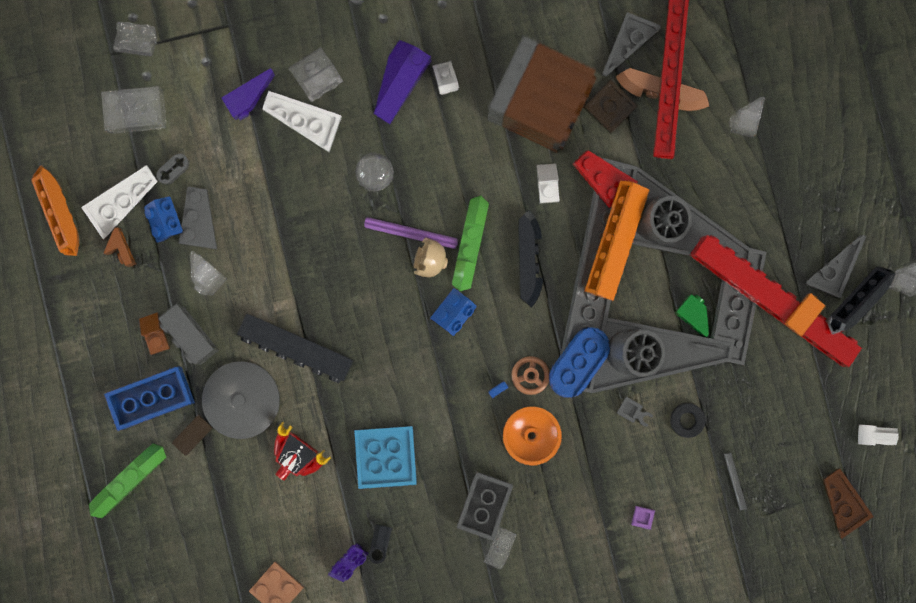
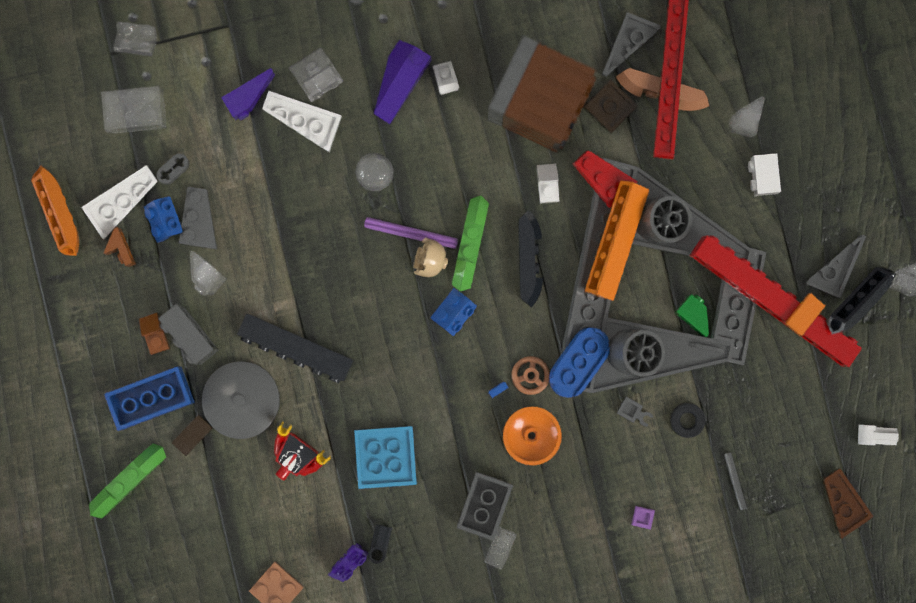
none -> white brick [748,154,781,196]

